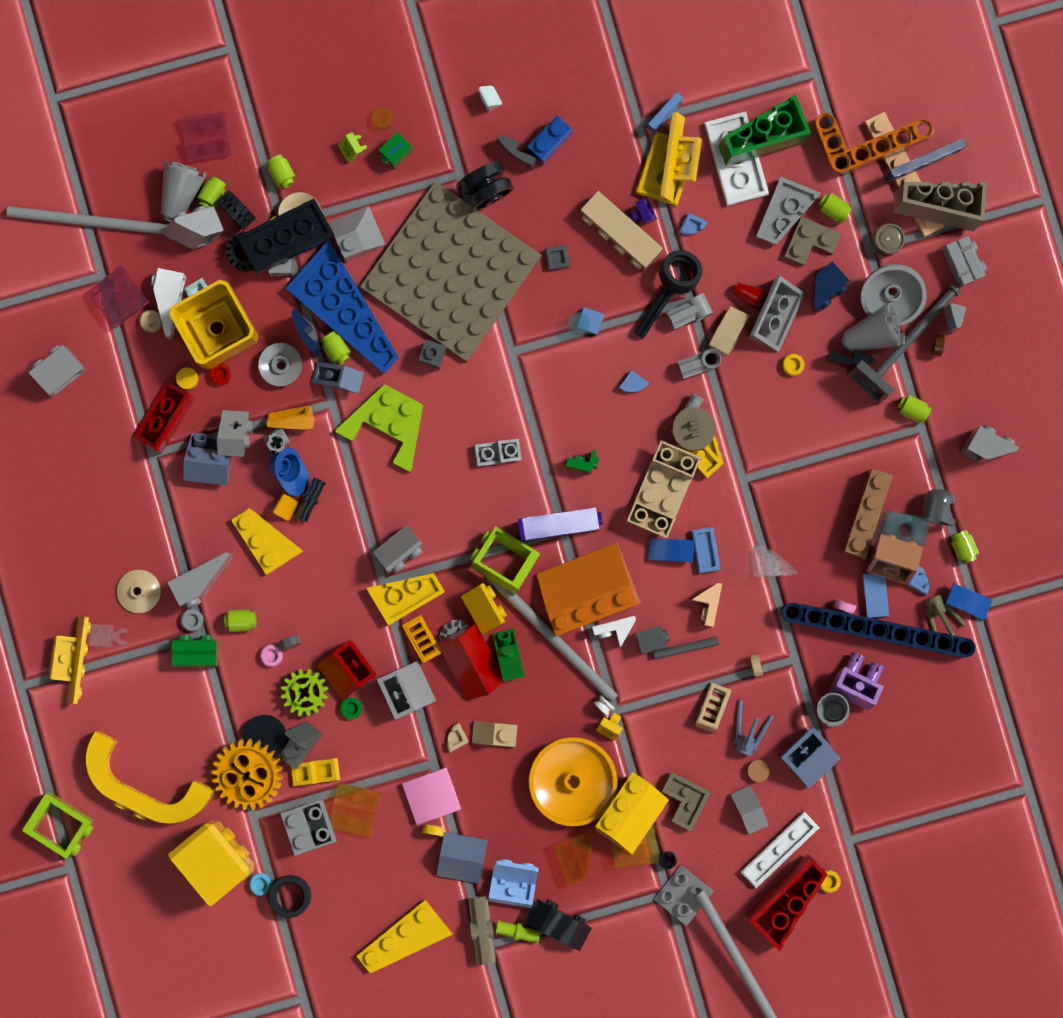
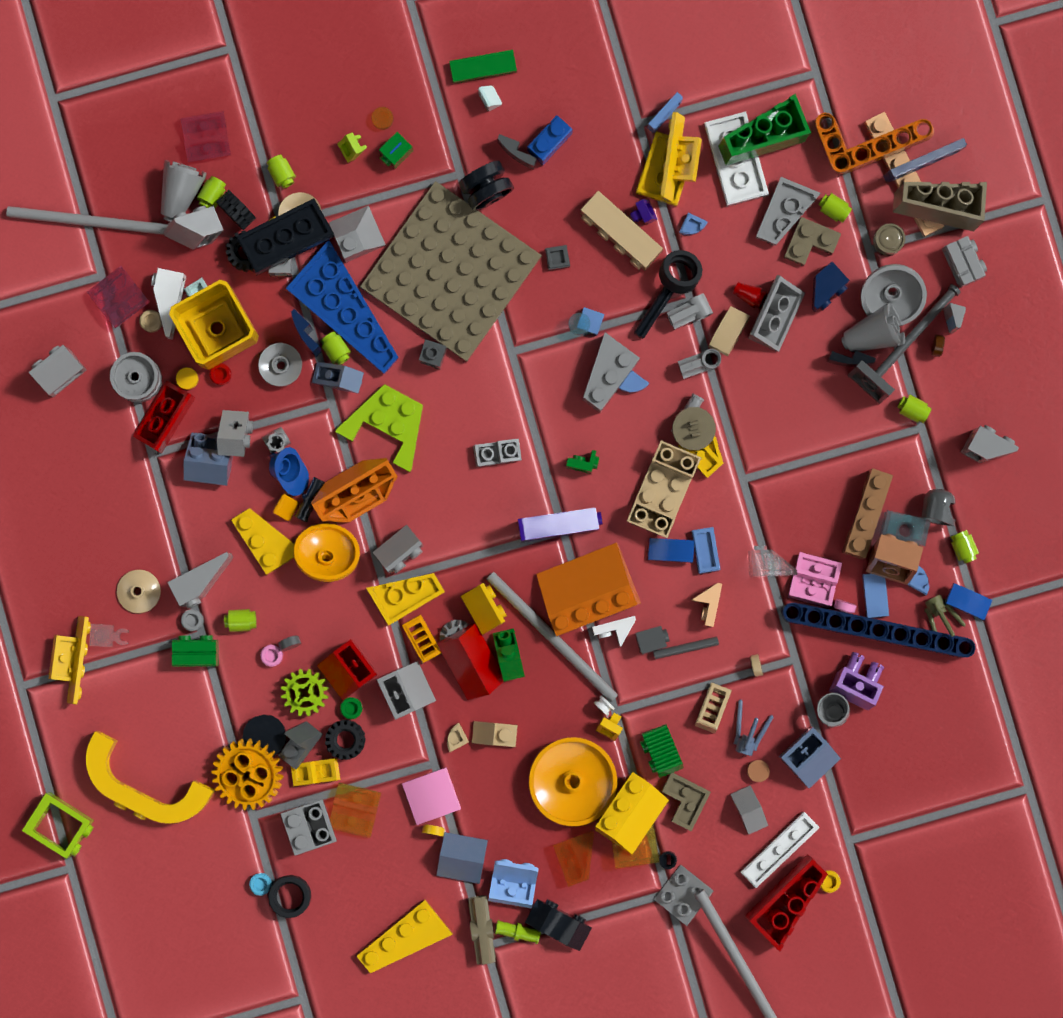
yellow plate [168,820,255,907] -> none
light orange slope [266,406,315,430] -> none
lime window [470,526,540,595] -> none
yellow tile [782,354,805,376] -> none
none -> light grey wheel [110,352,162,403]
none -> light orange dish [294,523,360,582]
none -> orange wedge [311,458,398,523]
none -> black tyre [325,720,366,760]
none -> green tile [449,50,517,84]
none -> light grey wedge [583,332,640,413]
none -> green brick [640,724,684,778]
none -> bright pink slope [788,552,842,608]

